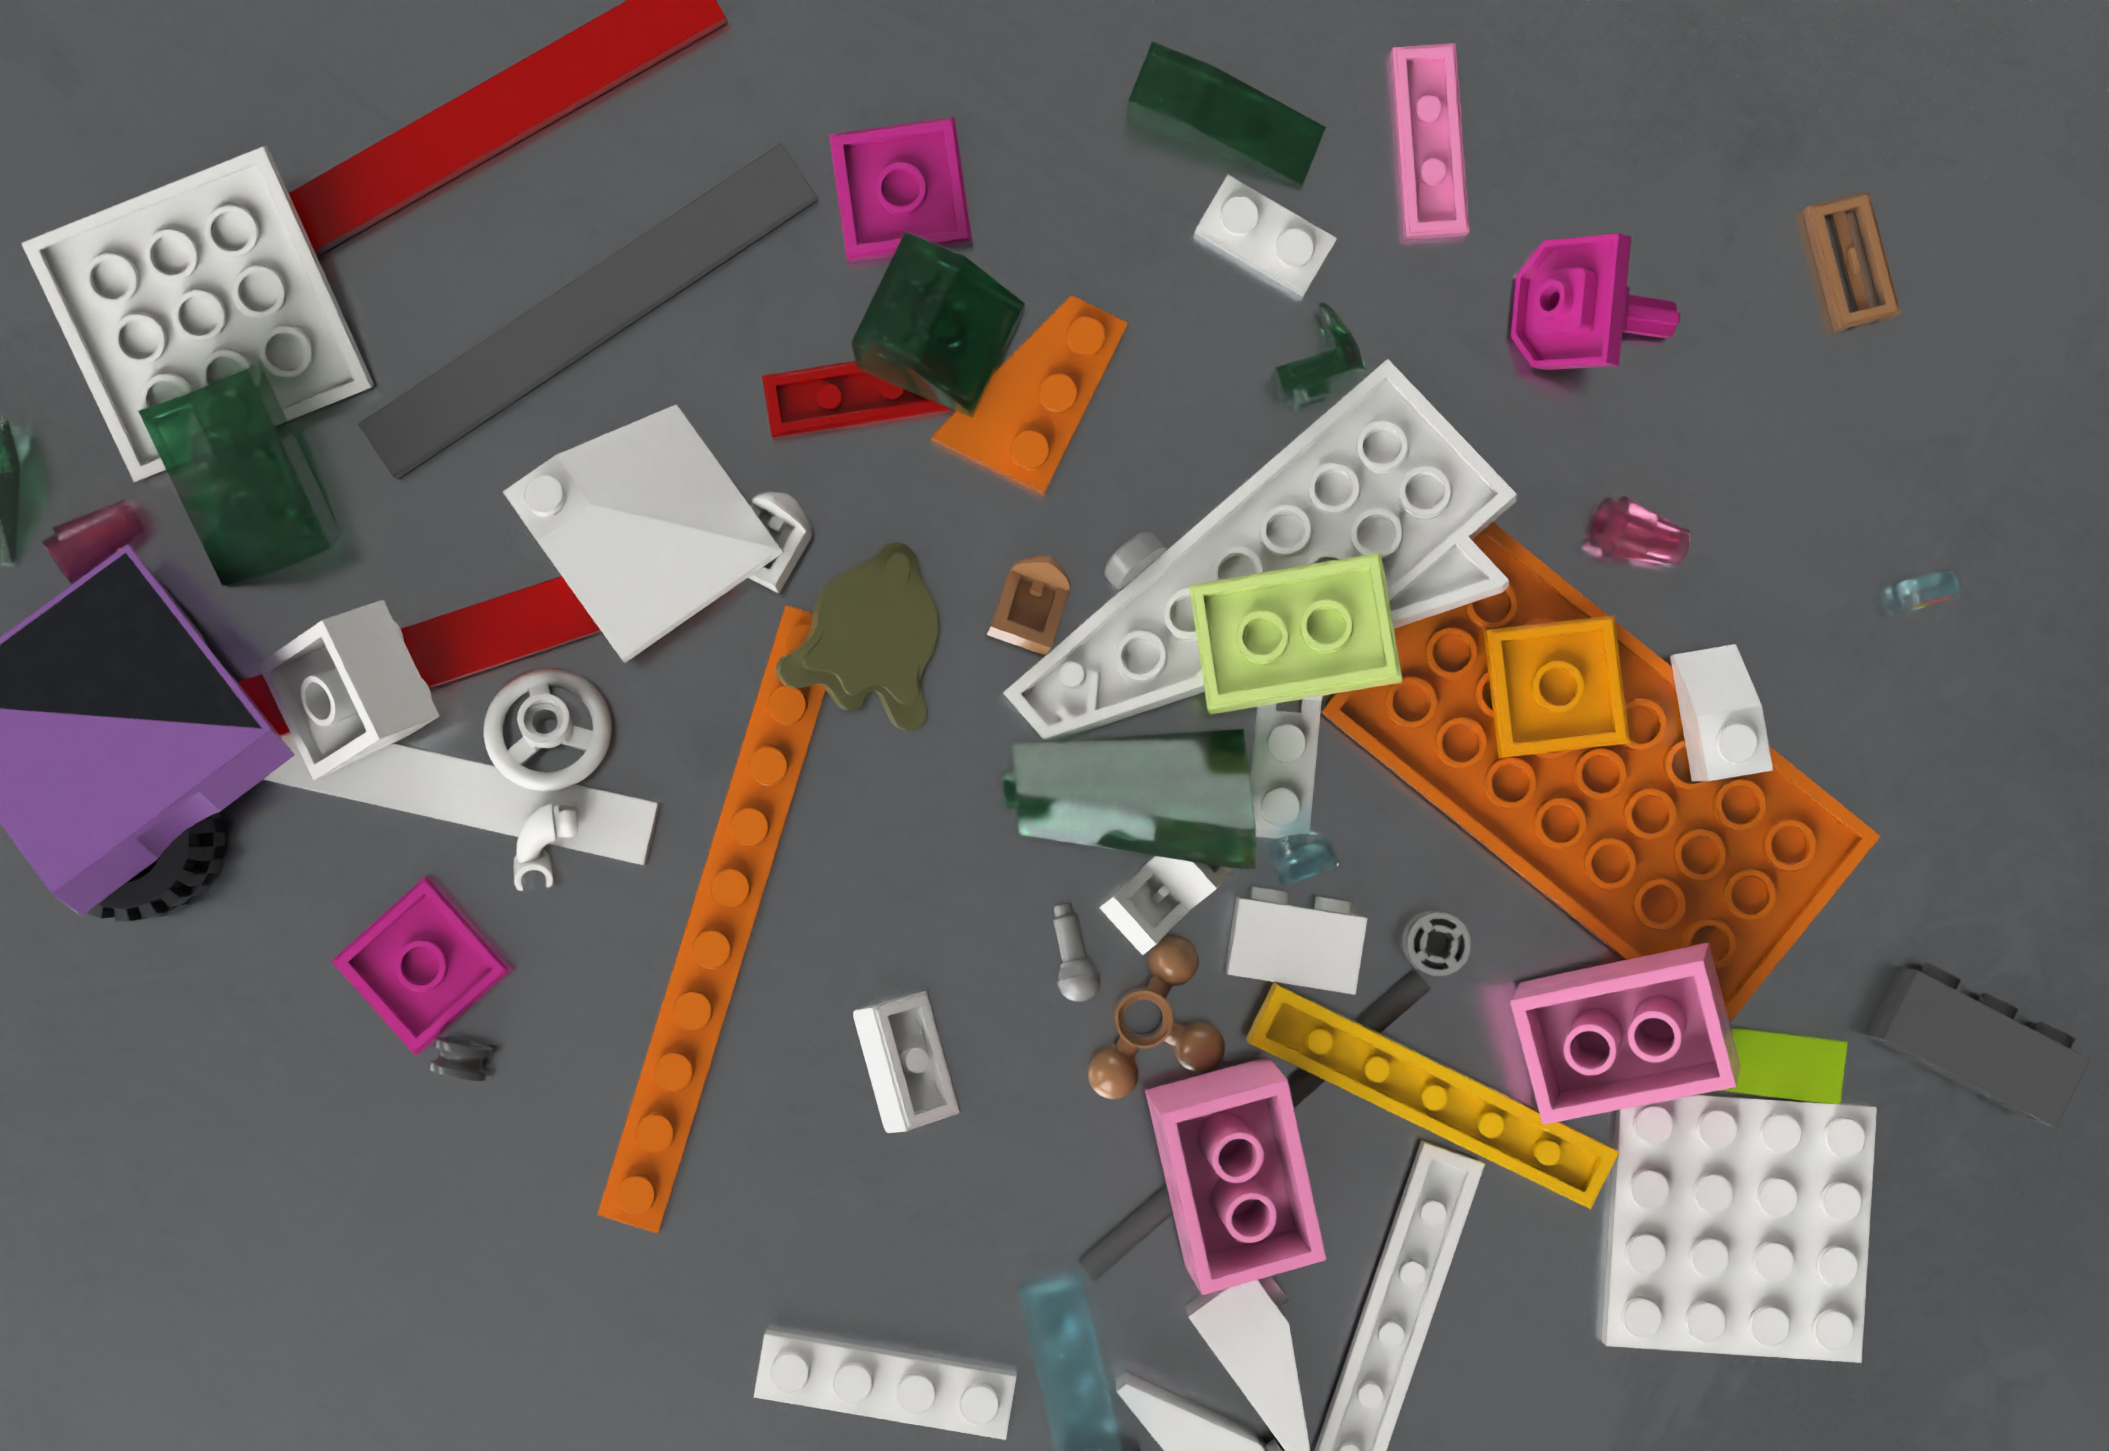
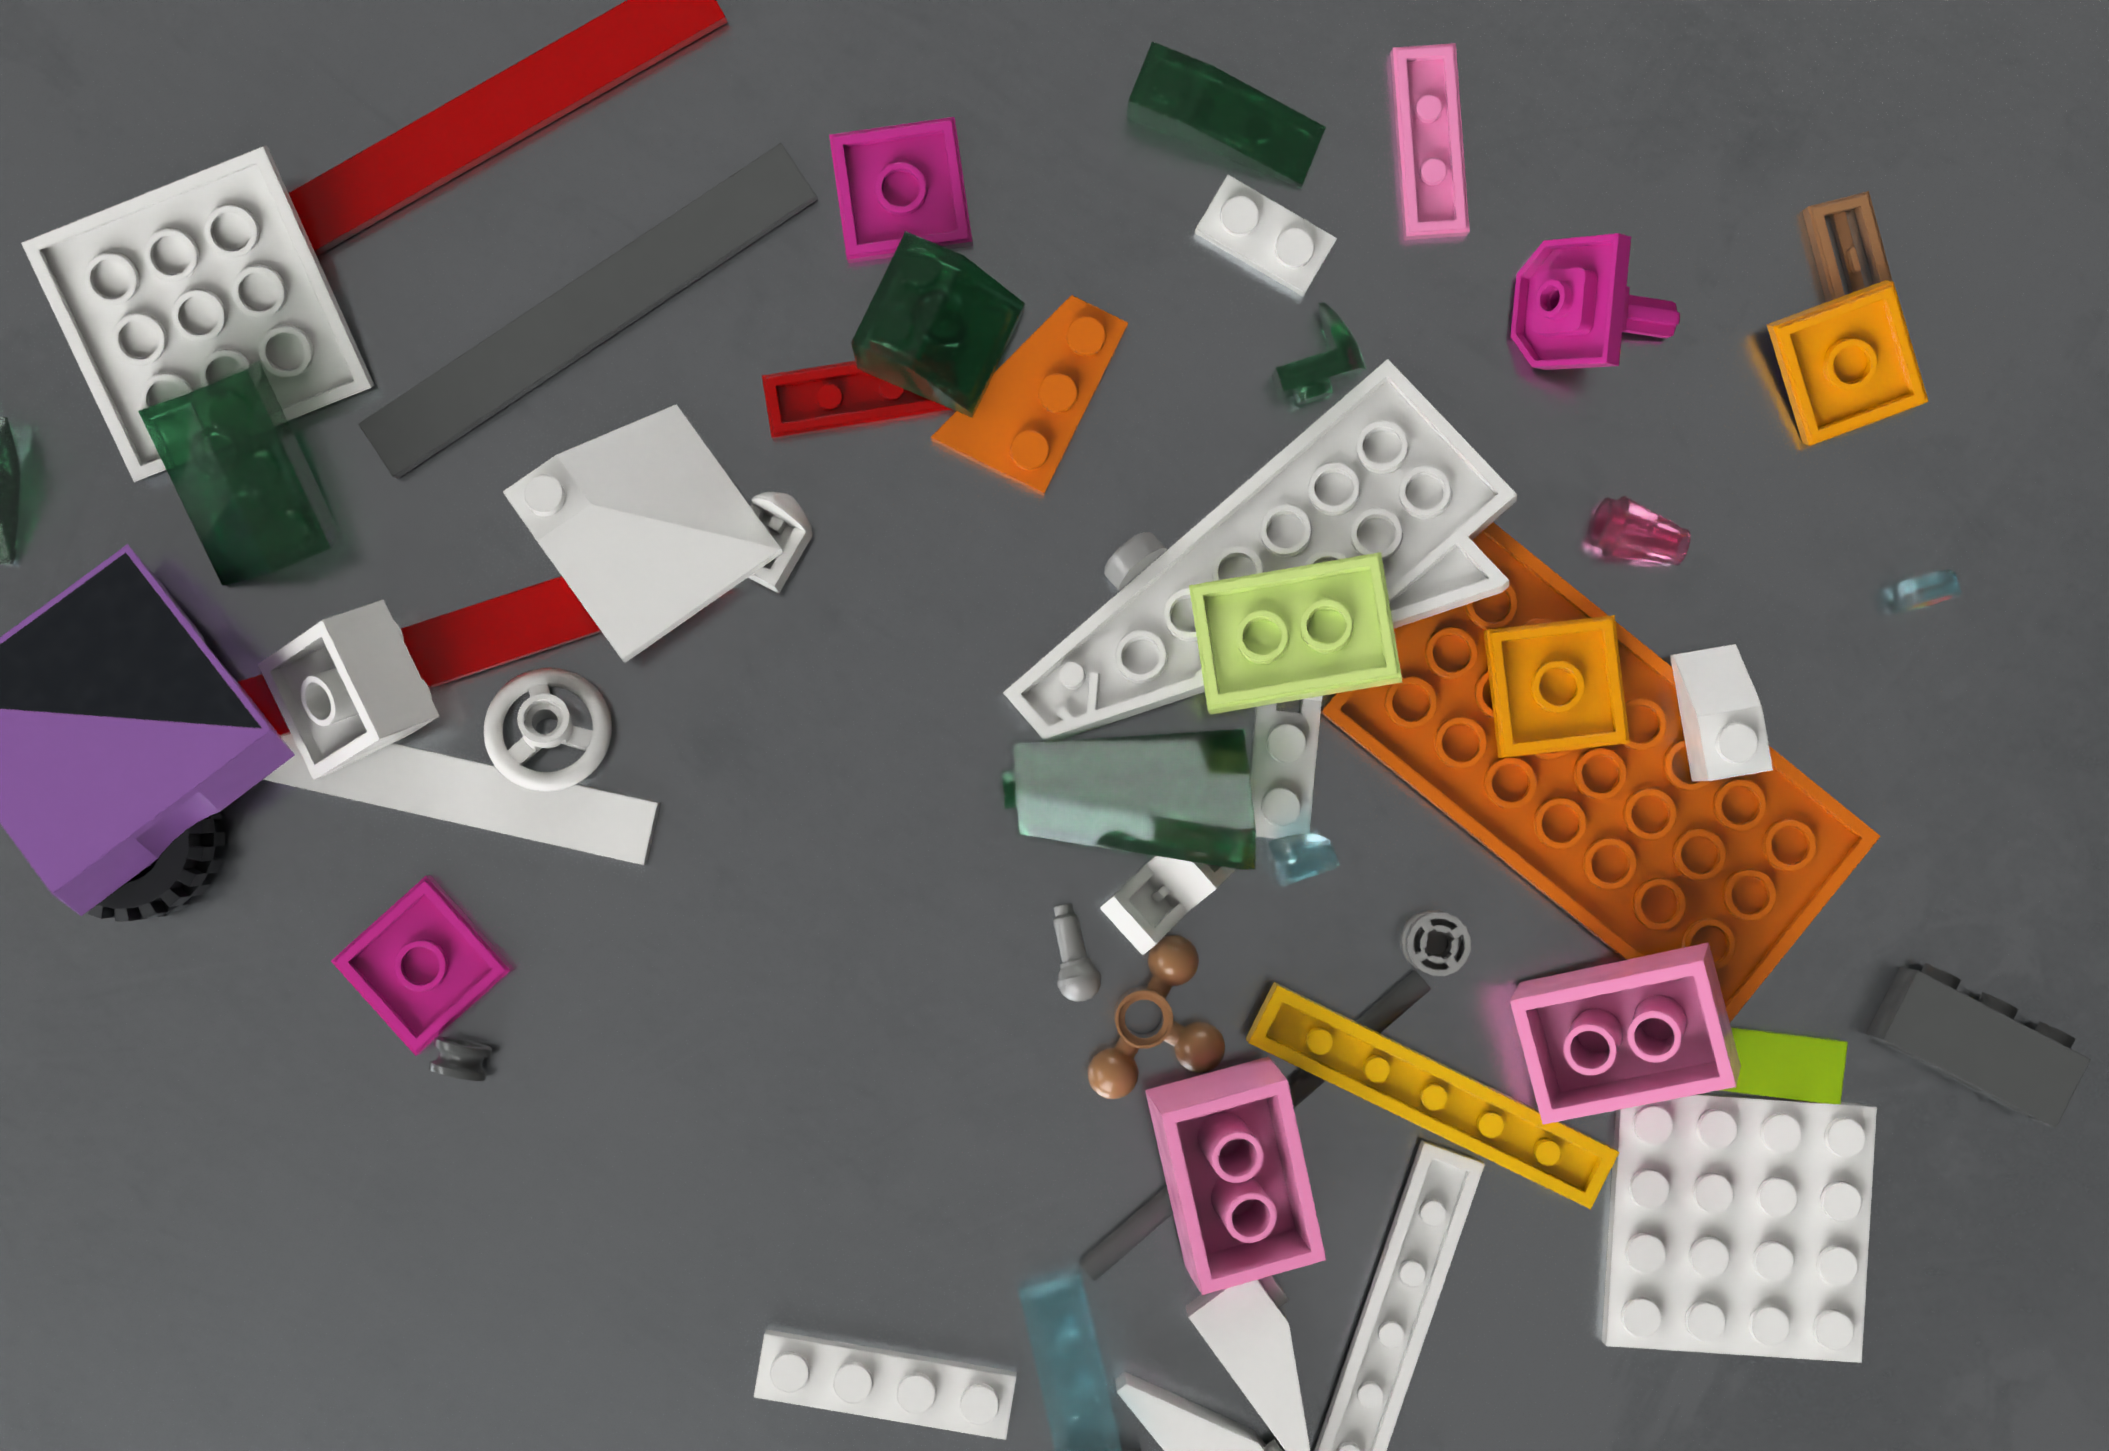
clear pink cone [42,498,145,584] -> none
white arm [513,803,578,891] -> none
orange plate [597,605,827,1234] -> none
olive tile [776,543,939,730] -> none
white slope [853,991,960,1133] -> none
medium nougat plate [987,555,1071,656] -> none
white brick [1224,886,1367,995] -> none
none -> light orange tile [1766,280,1929,446]

